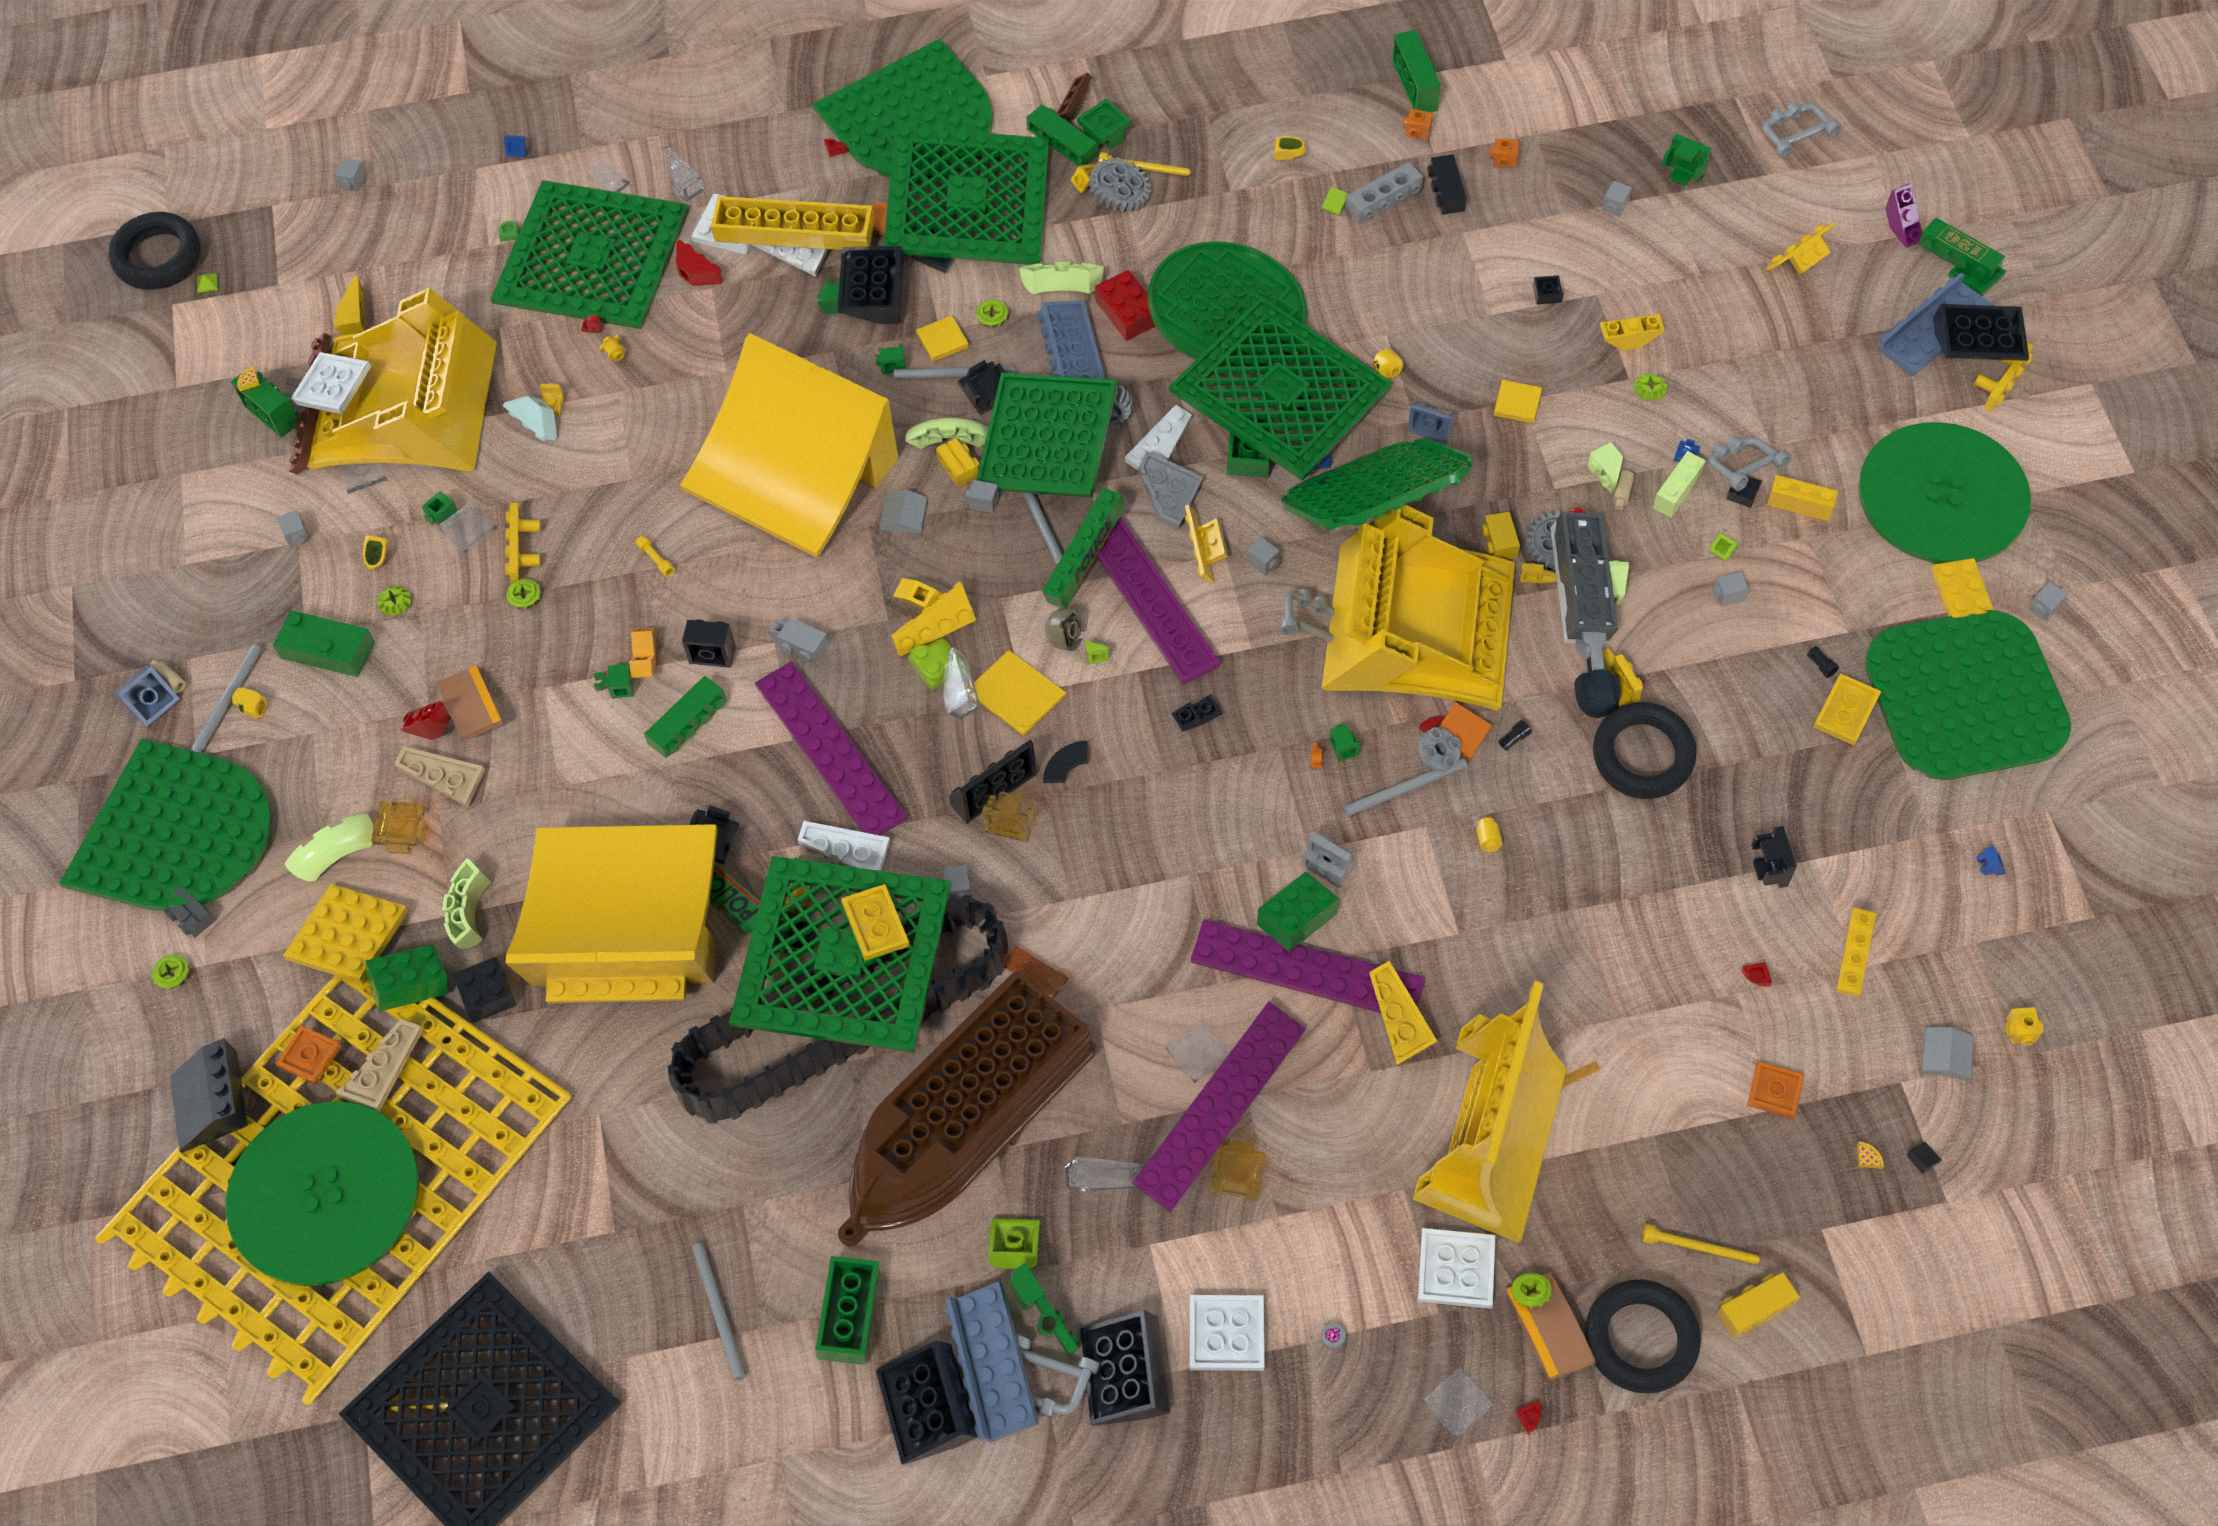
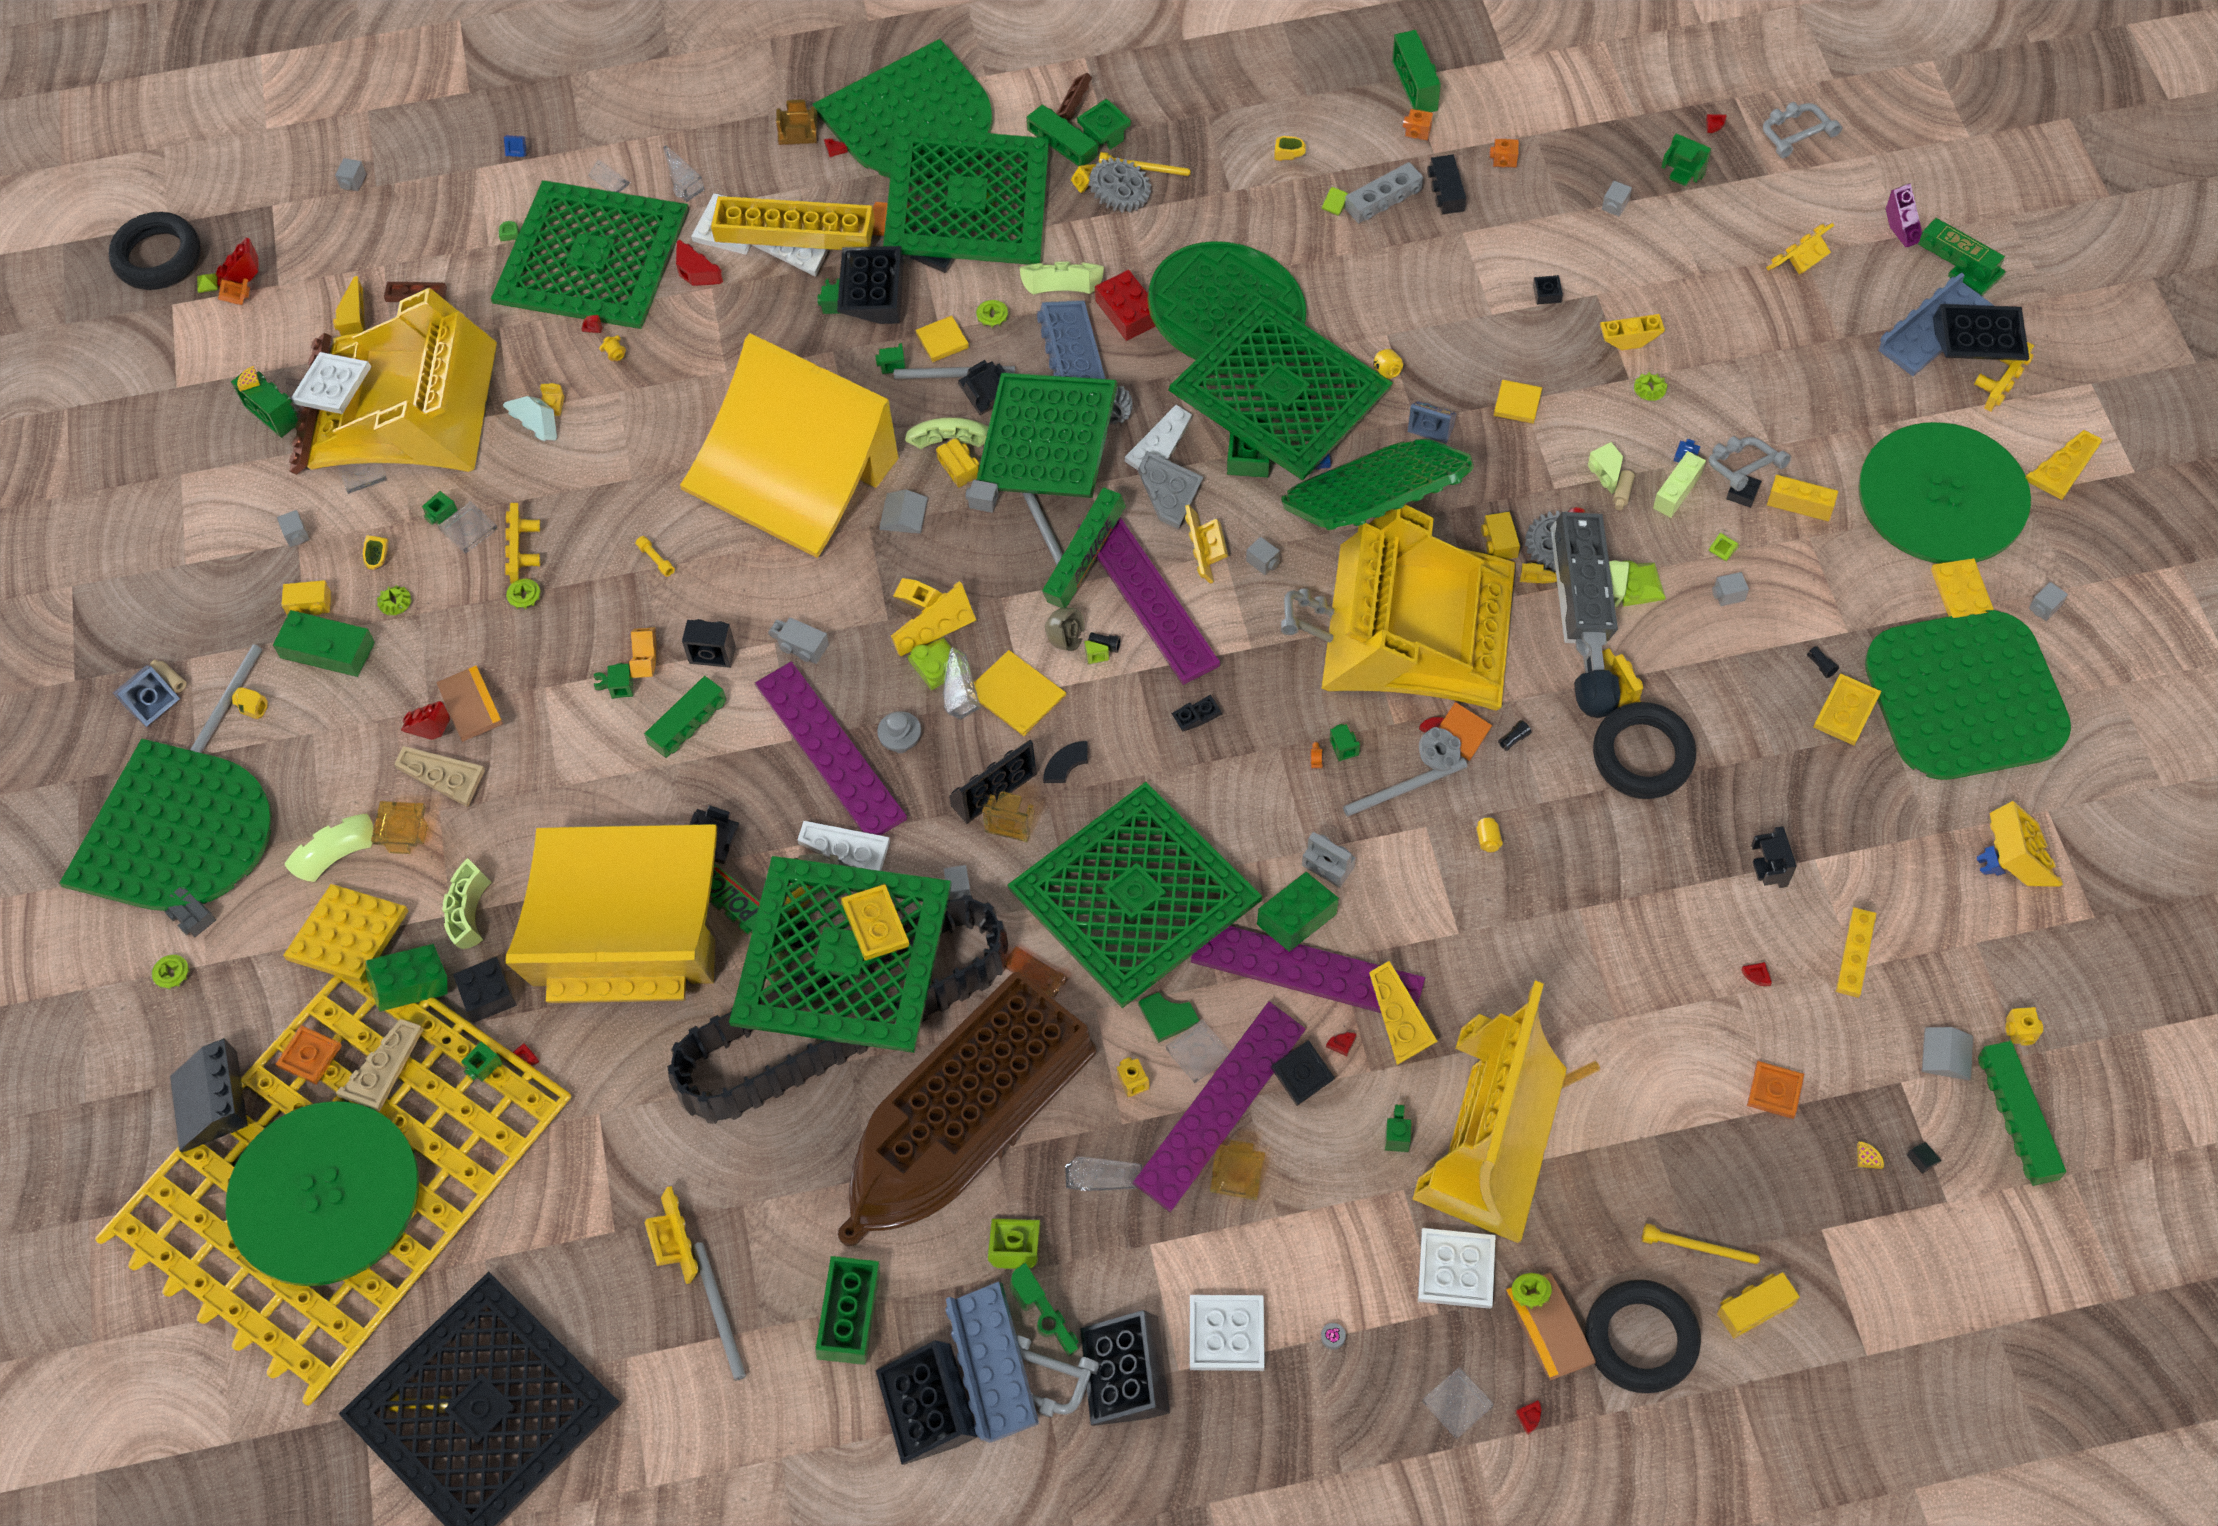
none -> red slope [216,237,258,286]
none -> orange bracket [218,278,250,305]
none -> yellow brick [281,580,331,616]
none -> copper plate [384,281,447,302]
none -> green brick [461,1041,503,1082]
none -> red tile [507,1043,540,1066]
none -> yellow bracket [644,1186,698,1284]
none -> pearl gold panel [776,99,817,145]
none -> light grey plate [877,711,922,754]
none -> green plate [1007,782,1262,1009]
none -> black pin [1088,632,1121,653]
none -> yellow brick [1116,1057,1149,1098]
none -> green tile [1138,992,1200,1043]
none -> black plate [1270,1040,1335,1106]
none -> red tile [1326,1032,1357,1057]
none -> green brick [1385,1104,1411,1152]
none -> lime slope [1622,560,1666,607]
none -> red tile [1706,114,1727,133]
none -> green brick [1978,1041,2067,1186]
none -> yellow wedge [1989,801,2064,887]
none -> yellow wing [2025,430,2103,500]

